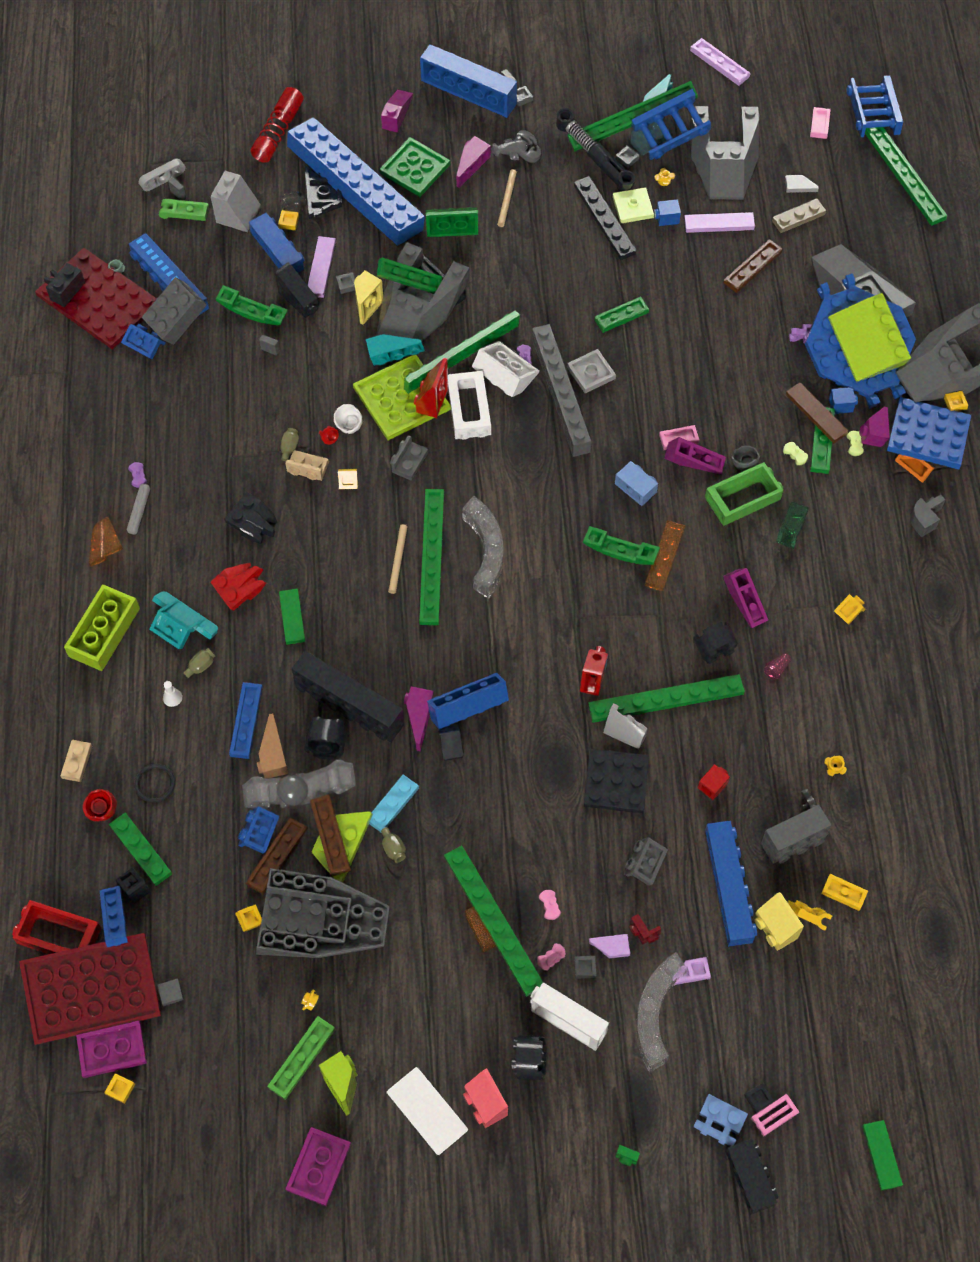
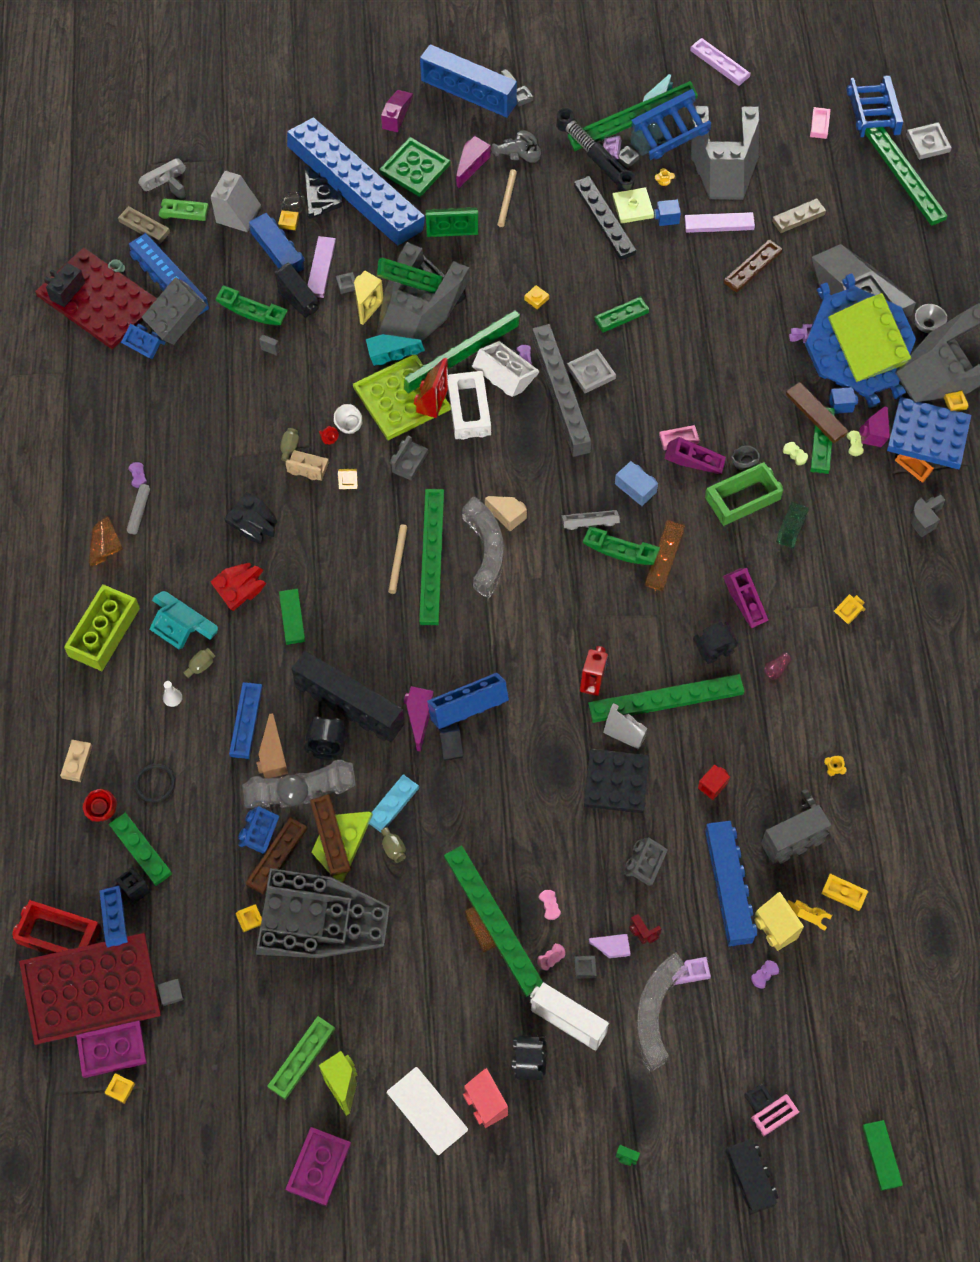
red piece [250,87,304,162] -> none
yellow plate [301,990,319,1011] -> none
medium blue plate [694,1094,748,1146] -> none
tile [785,175,819,193] -> none
none -> dark tan plate [118,206,170,244]
none -> tan slope [485,496,527,531]
none -> yellow plate [524,285,549,309]
none -> light grey plate [562,510,620,530]
none -> lavender tile [603,136,622,159]
none -> medium lavender piece [751,960,779,989]
none -> light grey plate [906,122,952,160]
none -> light grey piece [914,304,947,333]

